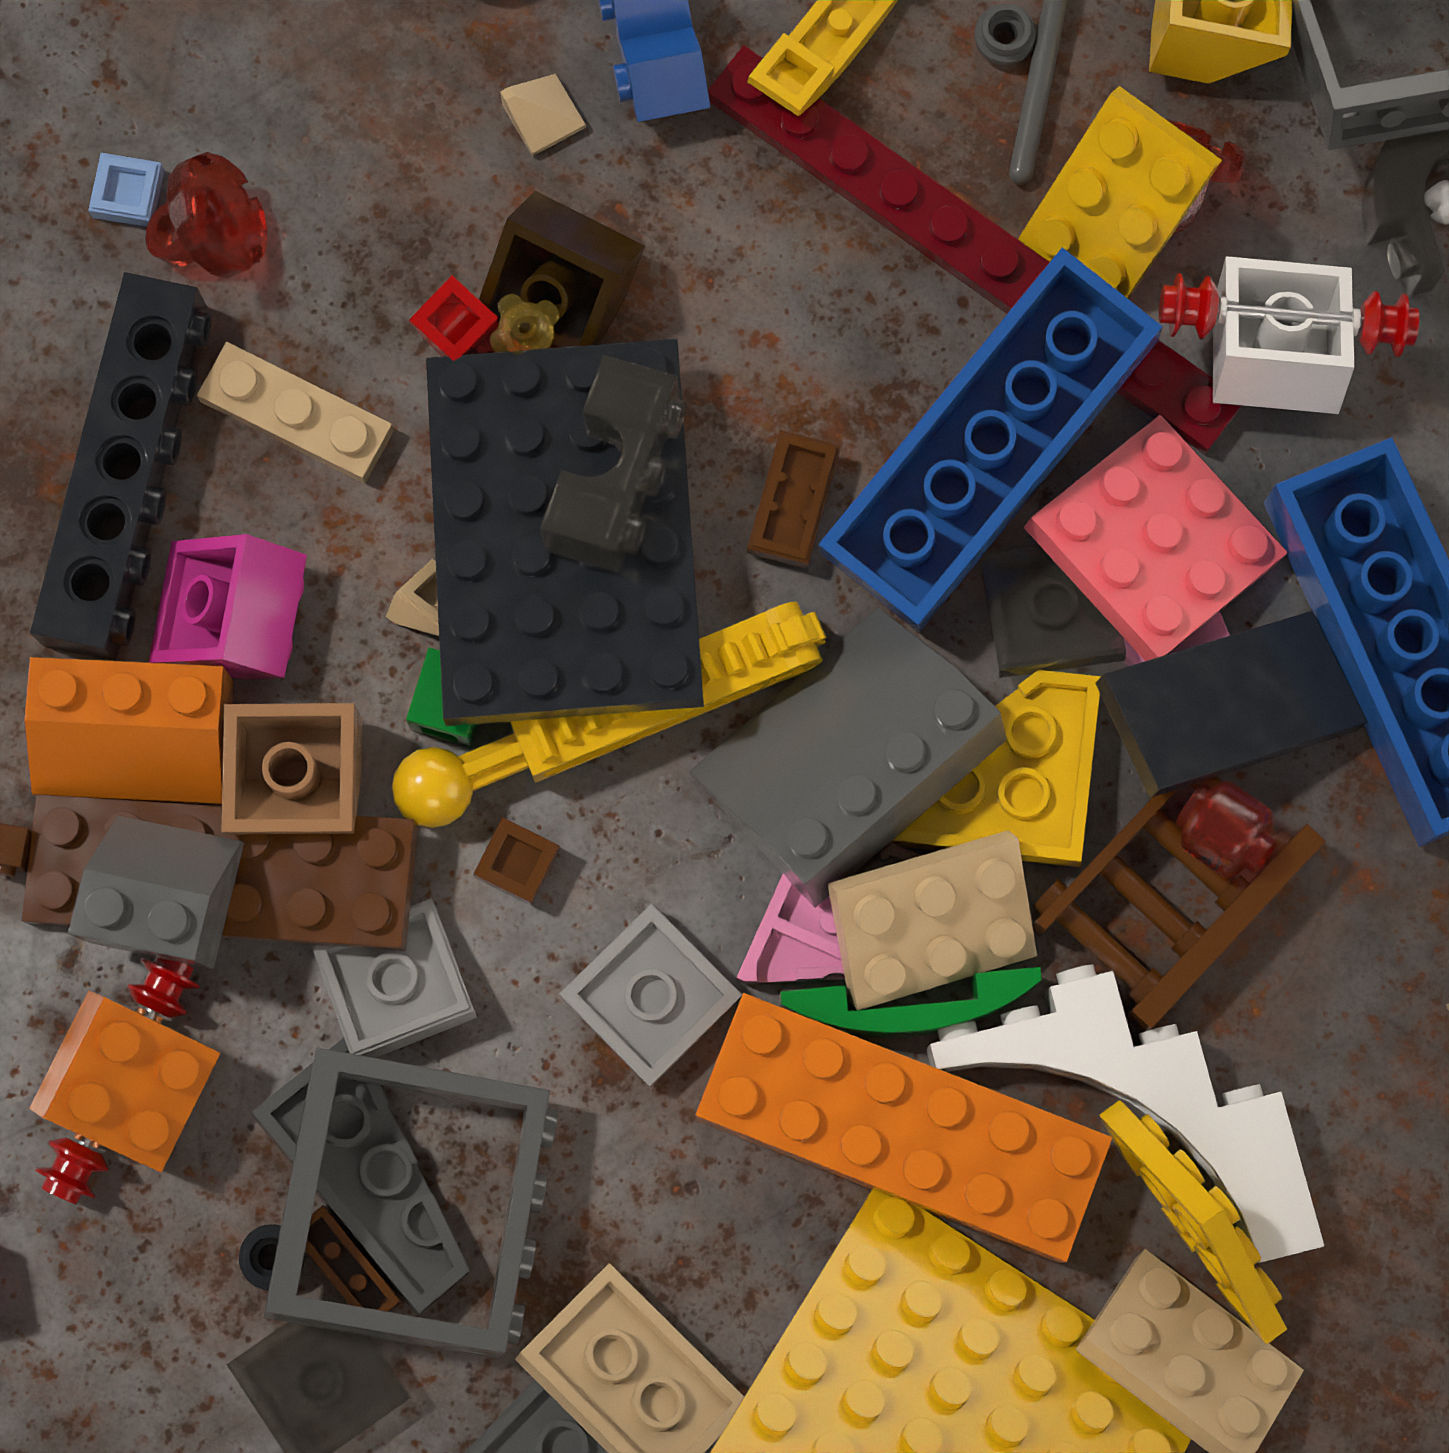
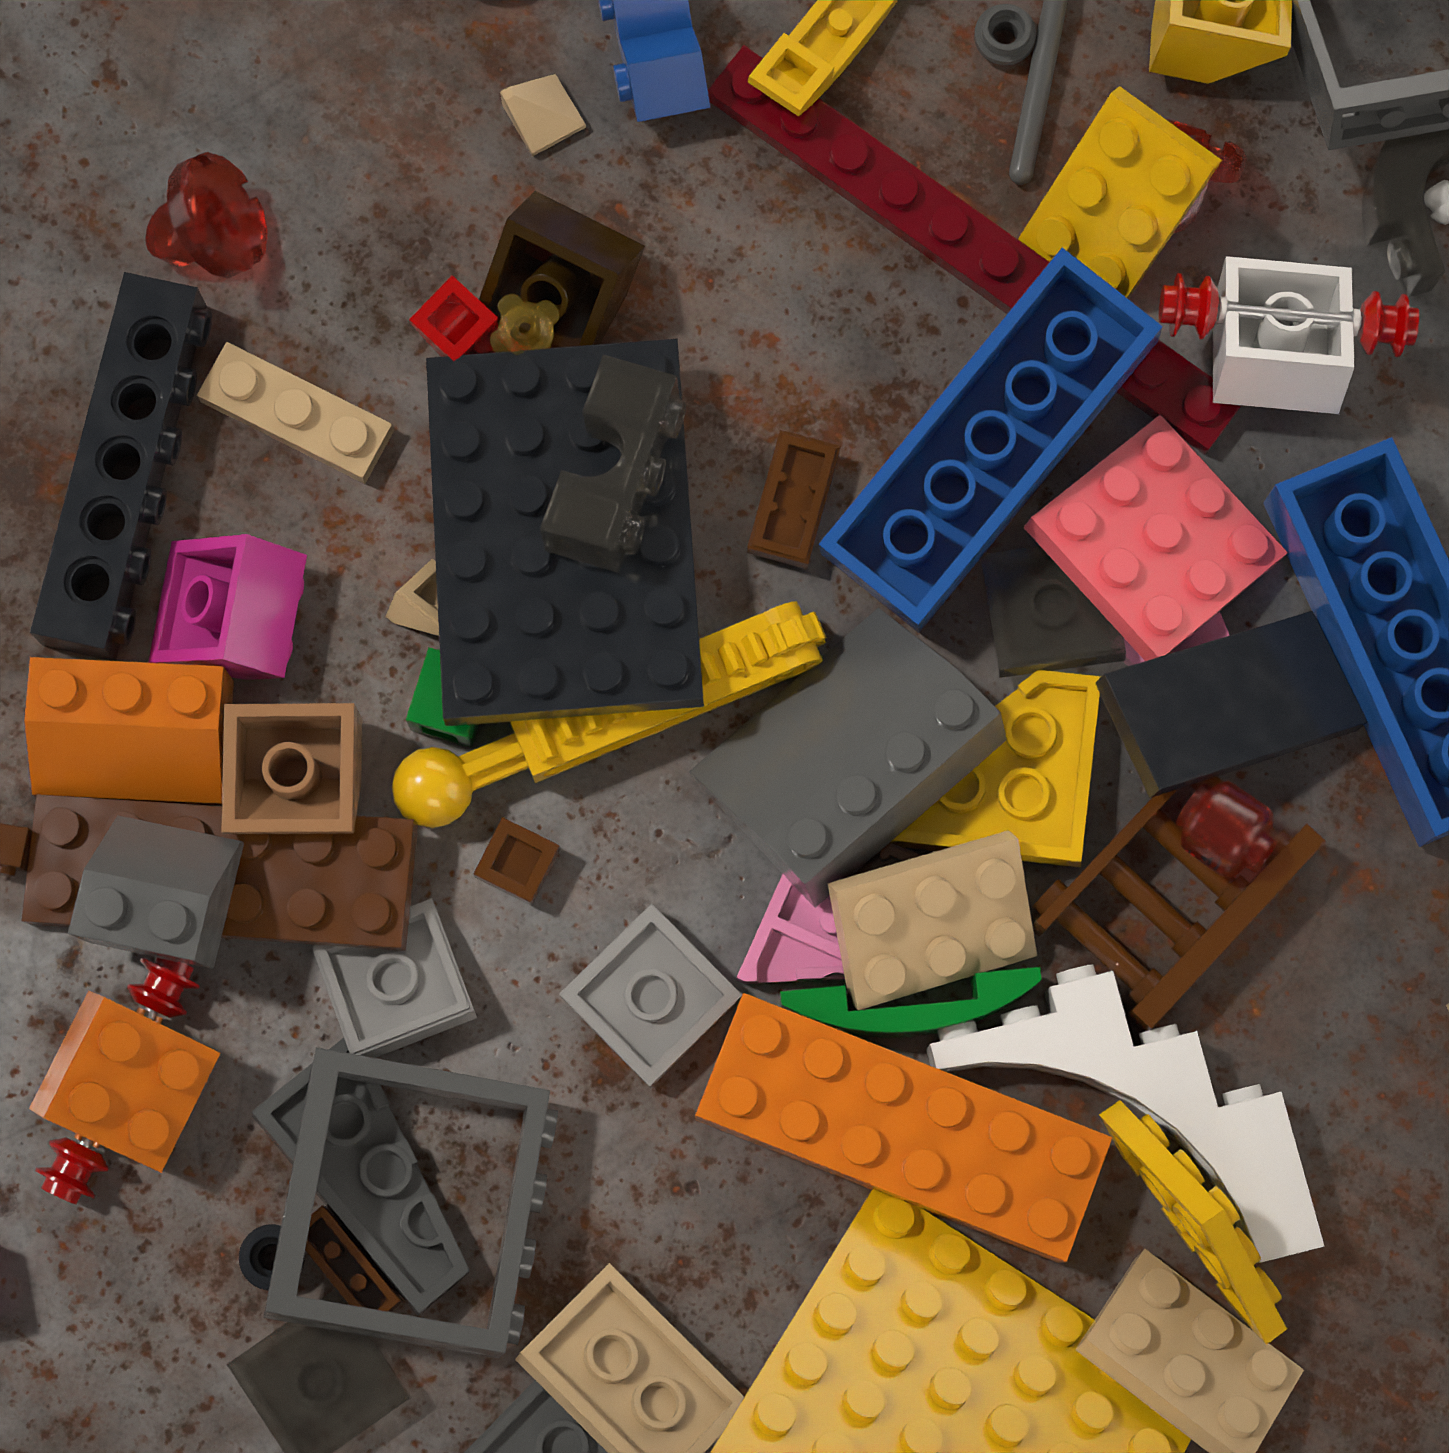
light blue tile [88,153,165,228] -> none

